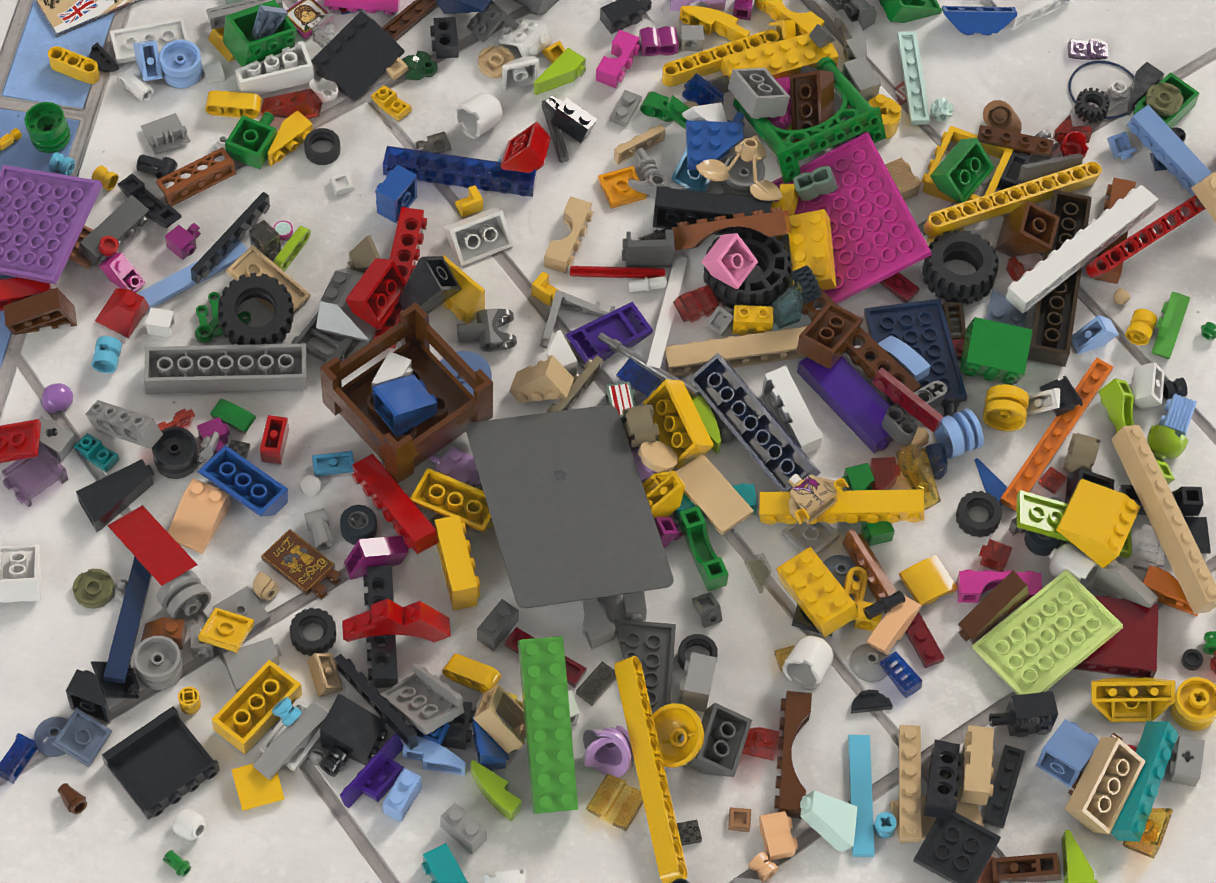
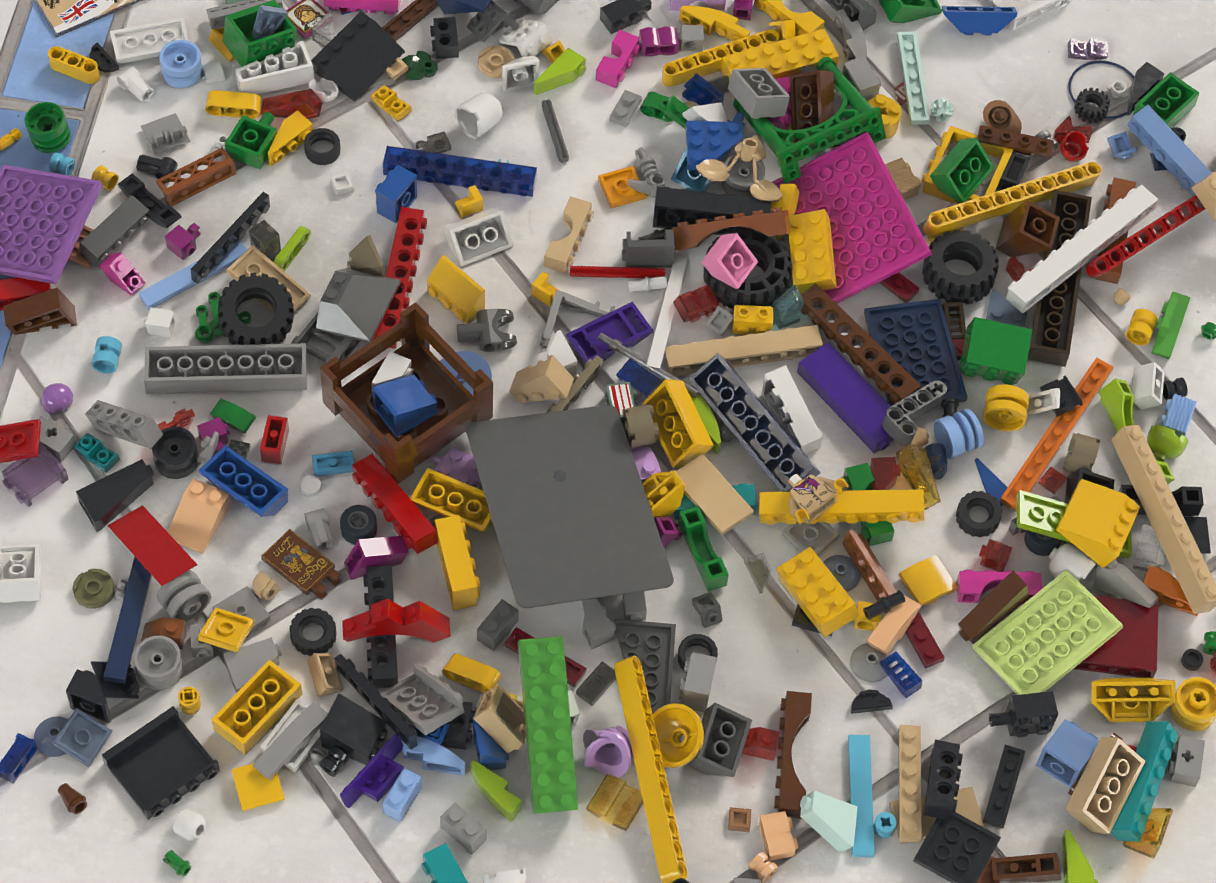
red slope [95,288,150,339] -> none
red tile [98,236,119,256] -> none
light blue slope [133,40,163,81] -> none
medium azure wheel [271,697,302,727] -> none
tile [273,220,293,240] -> none
red slope [345,258,406,330] -> none
black slope [398,256,461,314] -> none
red slope [500,121,551,173] -> none
black hinge [544,95,597,143] -> none
tan plate [614,124,666,165] -> none
tan tile [638,441,678,472] -> none
clear smoke tile [677,819,702,846] -> none
clear yellow tile [774,645,795,671] -> none
white cylinder [782,636,834,689] -> none
black wheel [792,265,821,304] -> none
sand green brick [793,166,838,201] -> none
reddish brown slope [796,302,863,369] -> none
dark grey slope [809,24,835,49] -> none
yellow plate [843,566,868,607] -> none
dark red plate [873,368,943,433] -> none
light blue slope [878,335,931,381] -> none
tan wedge [960,725,994,805] -> none
dark grey tile [1018,153,1084,184] -> none
light blue slope [1071,315,1119,354] -> none
olive tile [1145,82,1184,116] -> none

